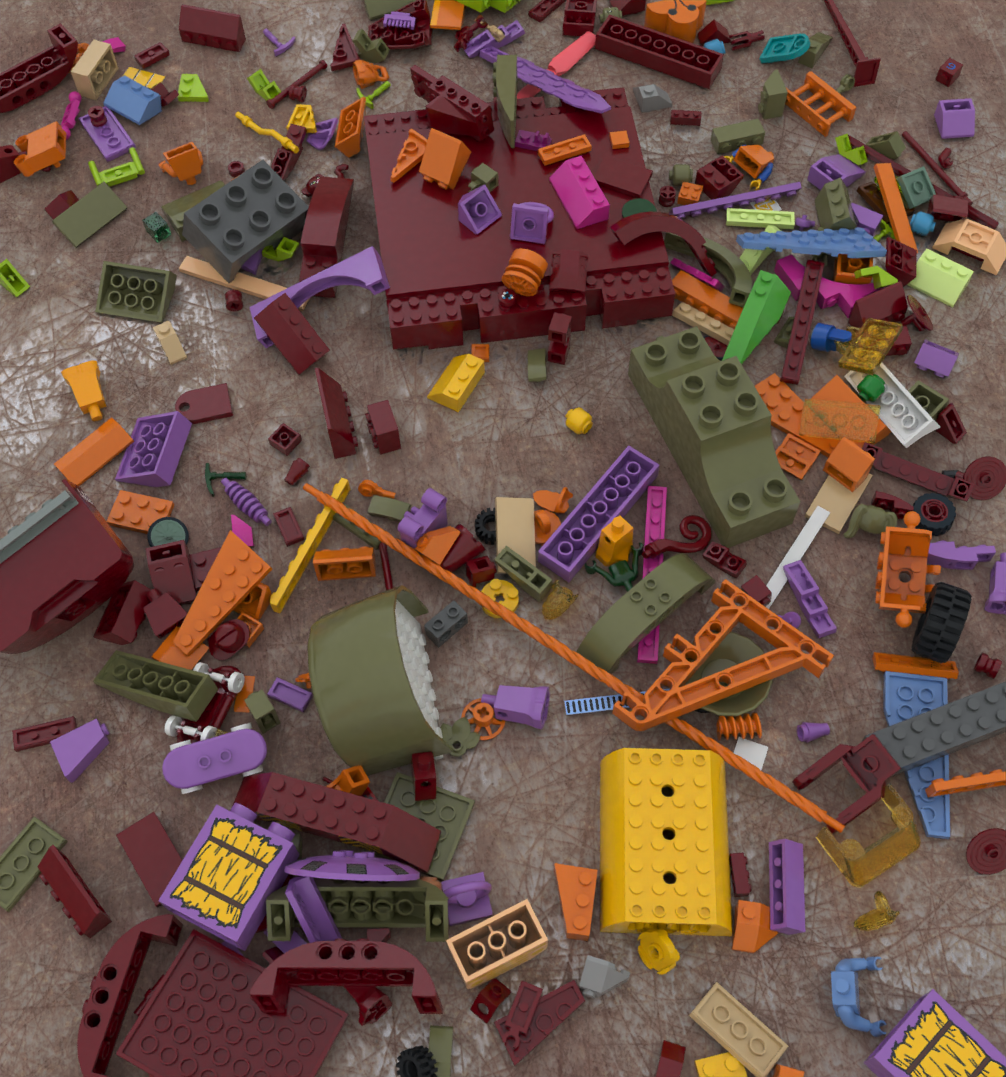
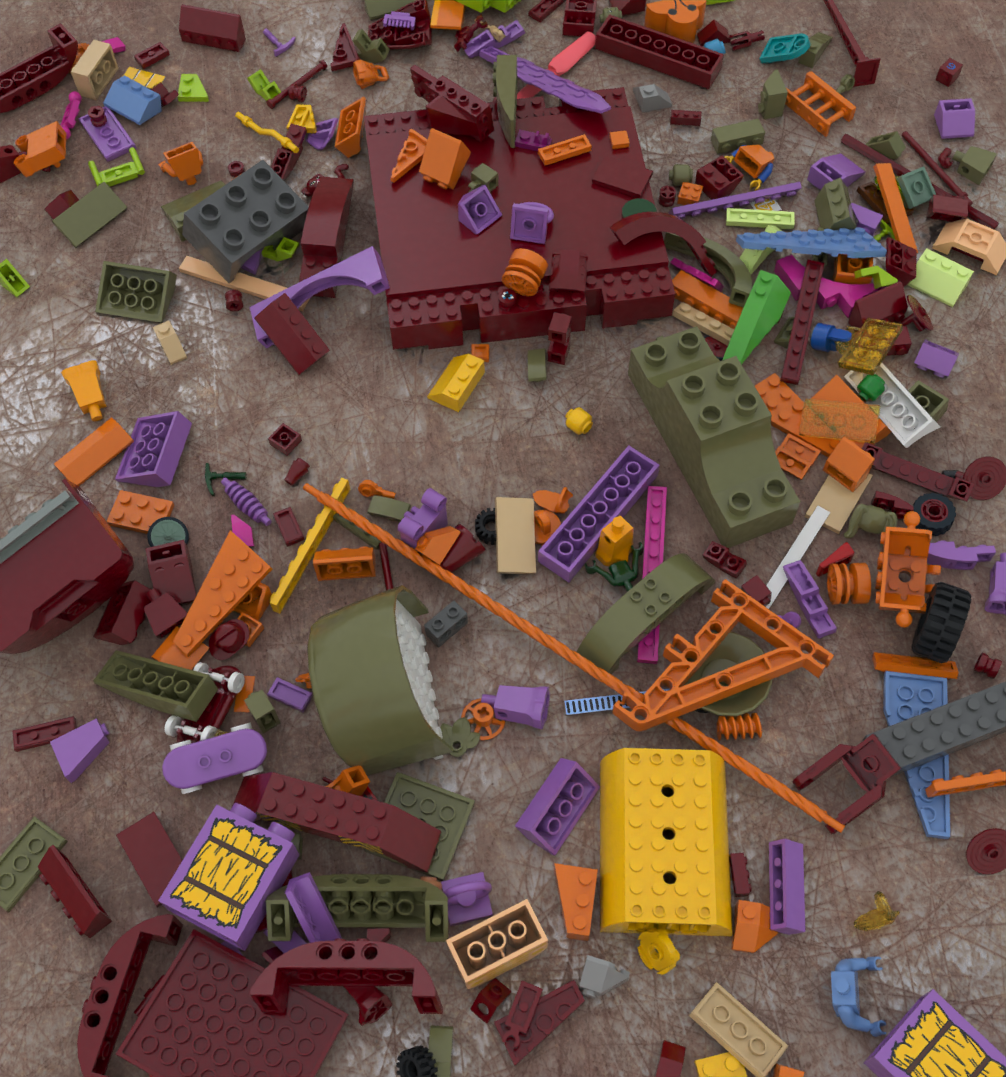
clear green brick [142,212,171,243] -> none
dark red tile [175,383,233,424] -> none
dark red wing [189,547,221,591] -> none
medium lavender dish [284,850,420,881] -> none
dark red slope [315,368,358,459] -> none
lime piece [356,81,391,109] -> none
dark red brick [365,400,401,455] -> none
dark red torso [411,752,436,801] -> none
dark red brick [466,556,497,587] -> none
yellow plate [481,579,519,618] -> none
olive slope [494,546,552,602] -> none
clear yellow piece [542,579,579,620] -> none
dark pink slope [549,156,610,229] -> none
dark red plant [642,515,712,559] -> none
white sticker [734,737,768,770] -> none
medium lavender piece [795,214,815,231] -> none
medium lavender cone [797,722,830,743] -> none
clear yellow windscreen [816,783,921,888] -> none
lime slope [835,134,868,165] -> none
dark azure head [910,211,936,236] -> none
dark red slope [935,403,967,444] -> none
none -> medium lavender slope [515,758,600,856]
none -> red slope [816,542,855,577]
none -> orange wheel [827,563,871,605]
none -> olive torso [952,146,997,185]

